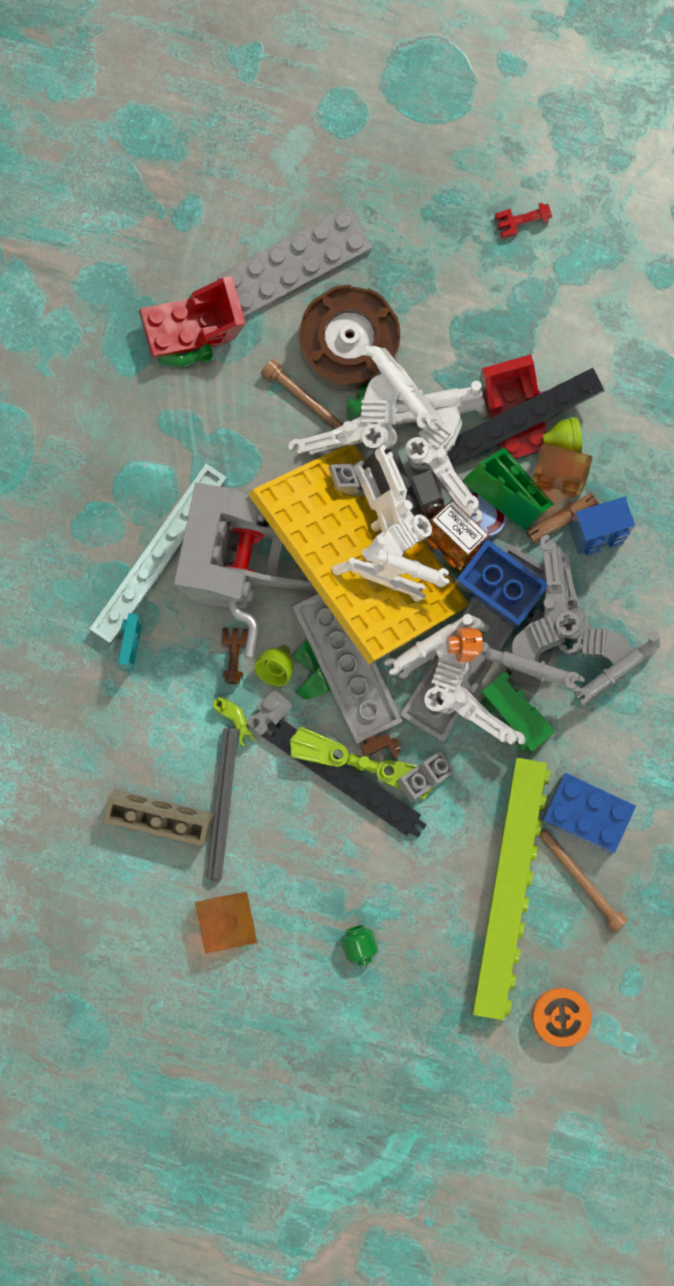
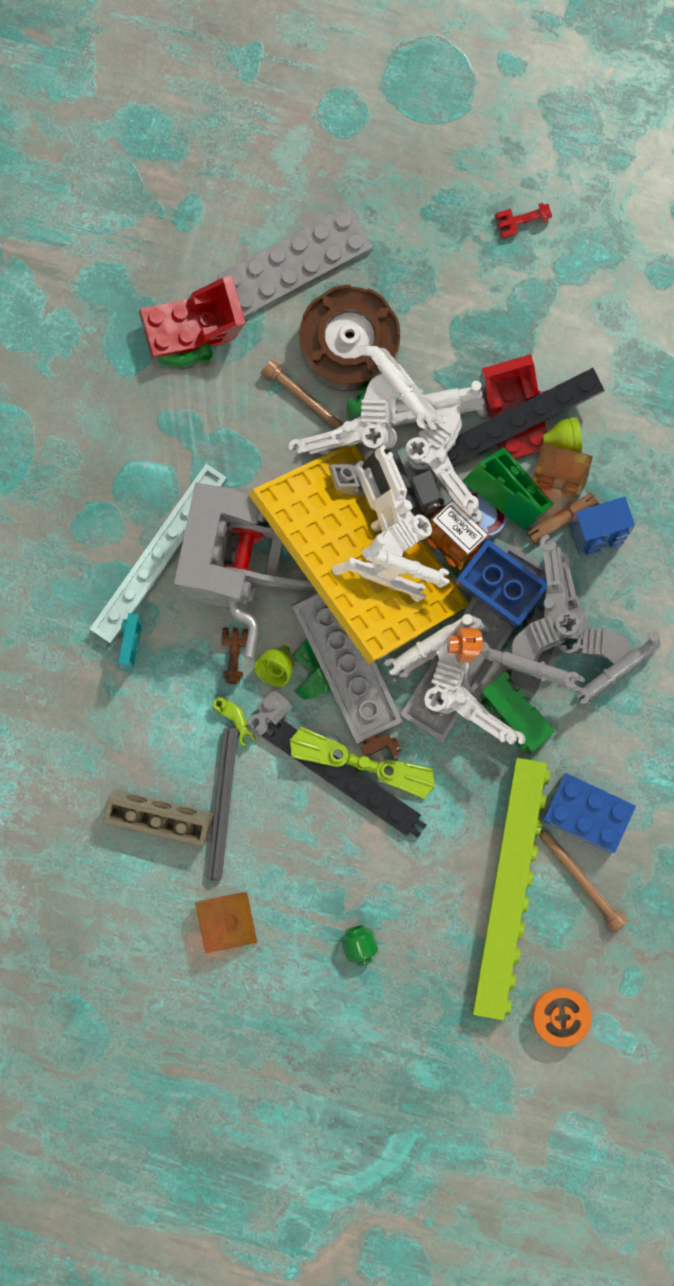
light grey slope [396,750,455,802] -> none

